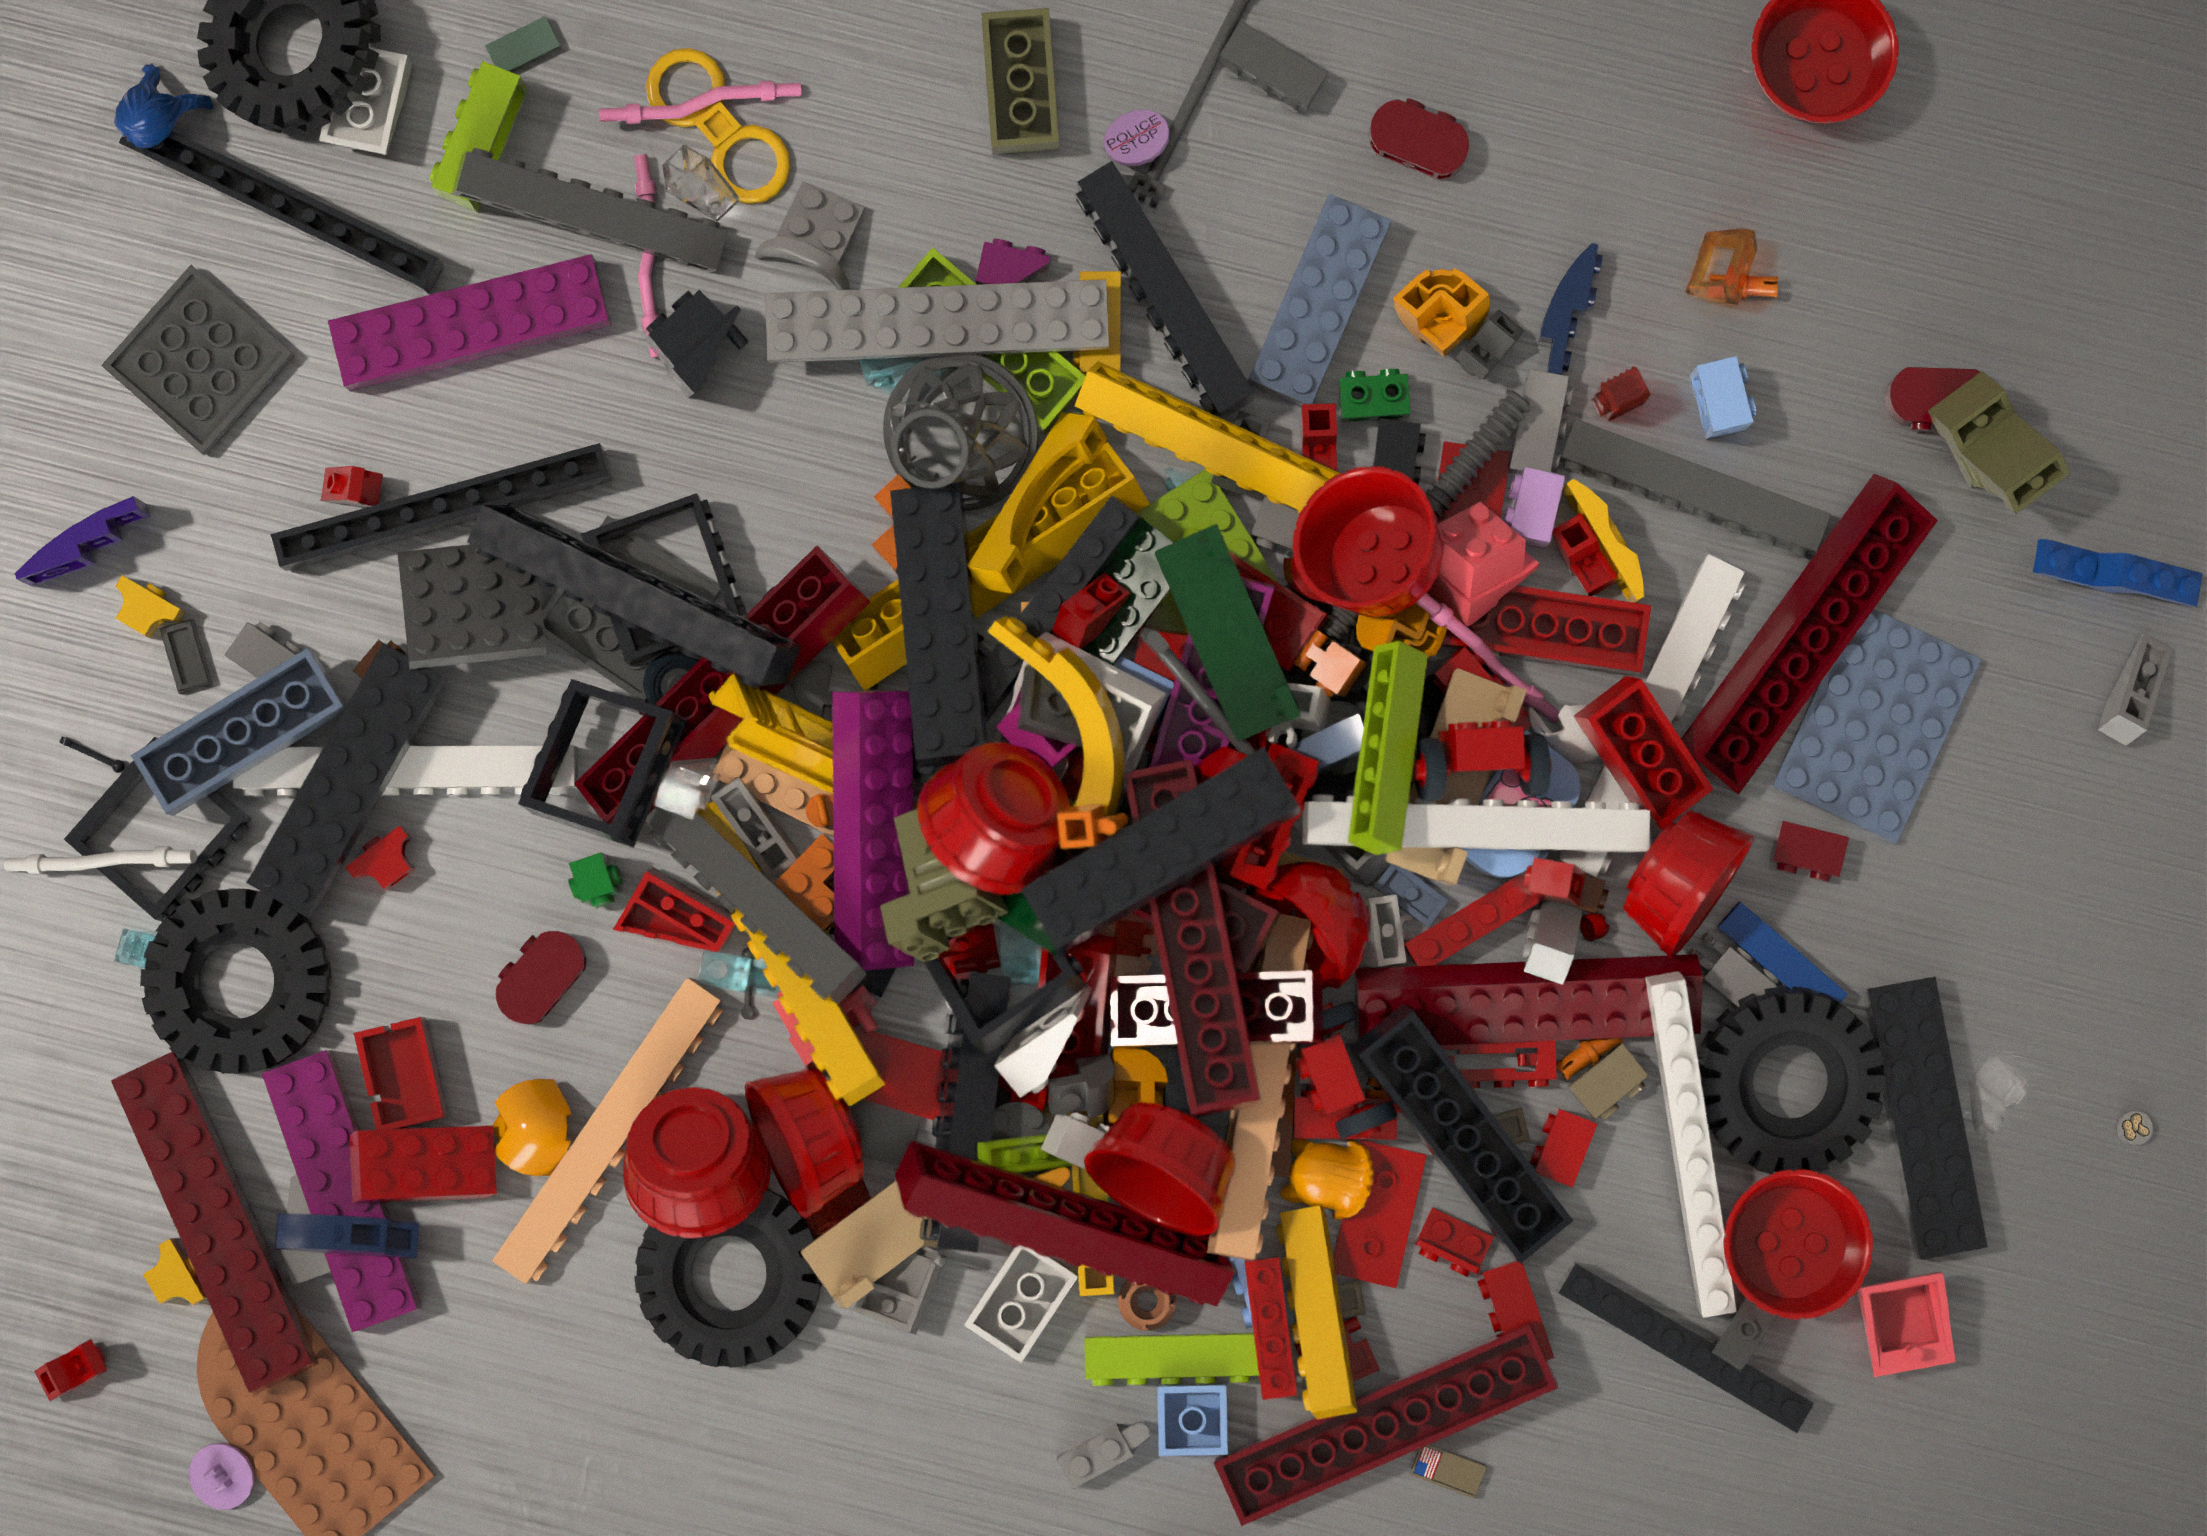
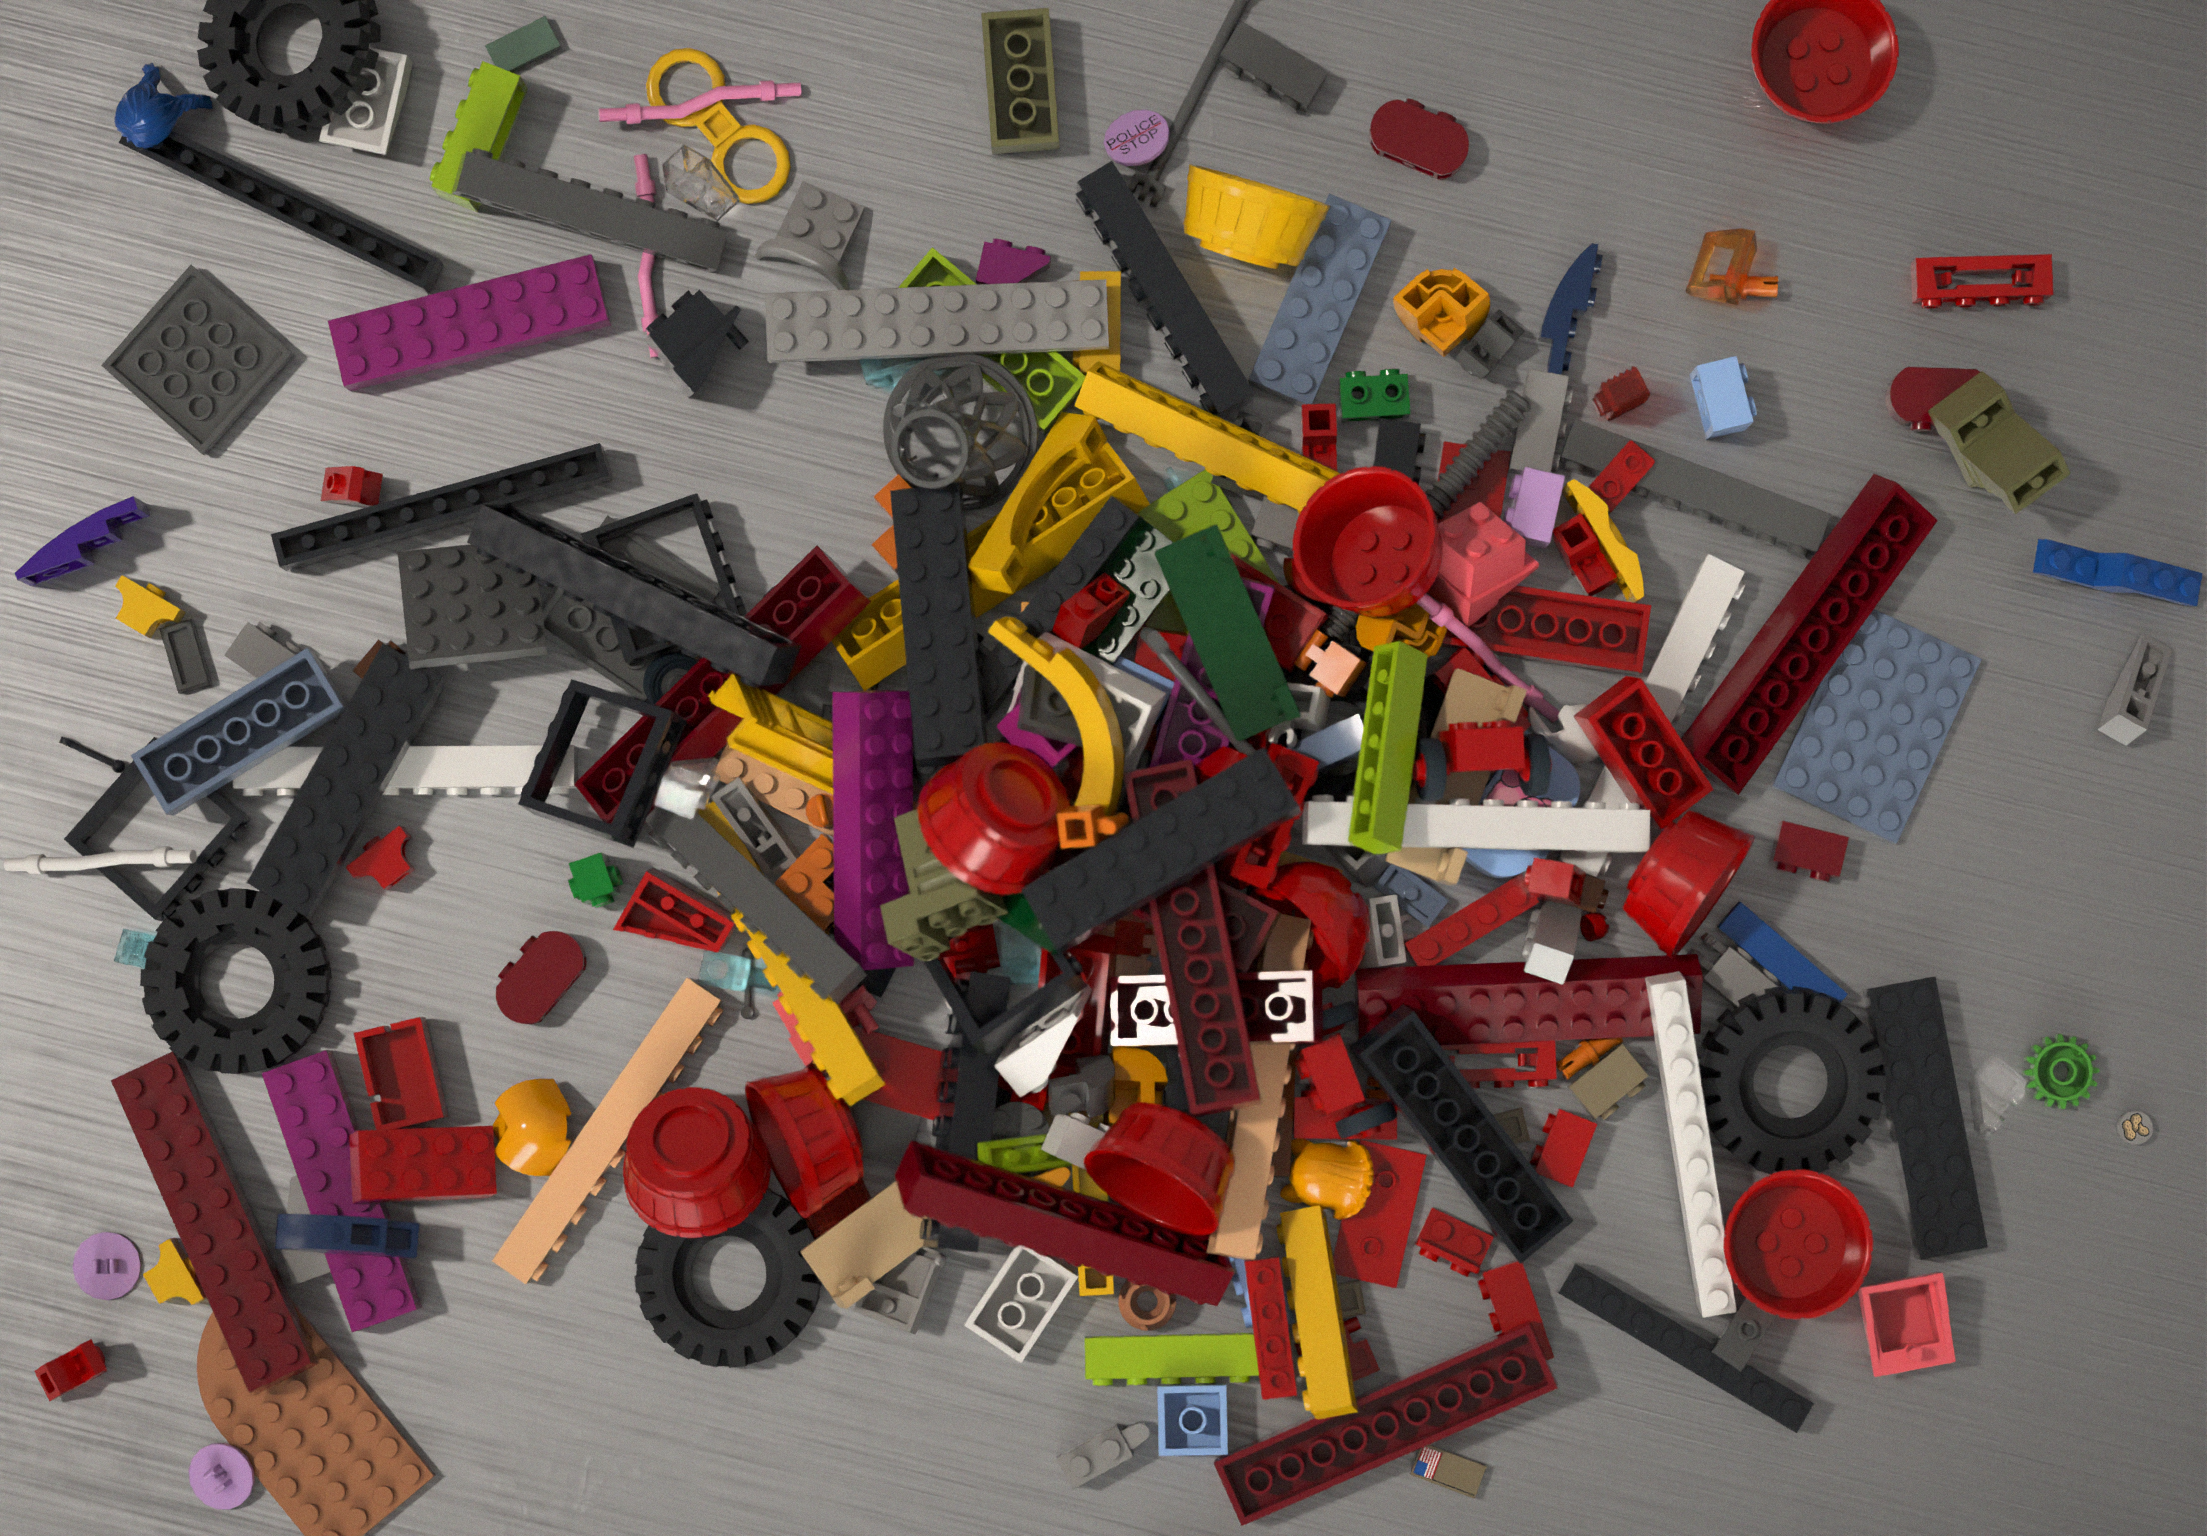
none -> lavender piece [72,1232,142,1300]
none -> yellow piece [1183,164,1331,269]
none -> red bracket [1588,441,1655,514]
none -> red brick [1911,254,2053,309]
none -> bright green gear [2022,1034,2099,1109]

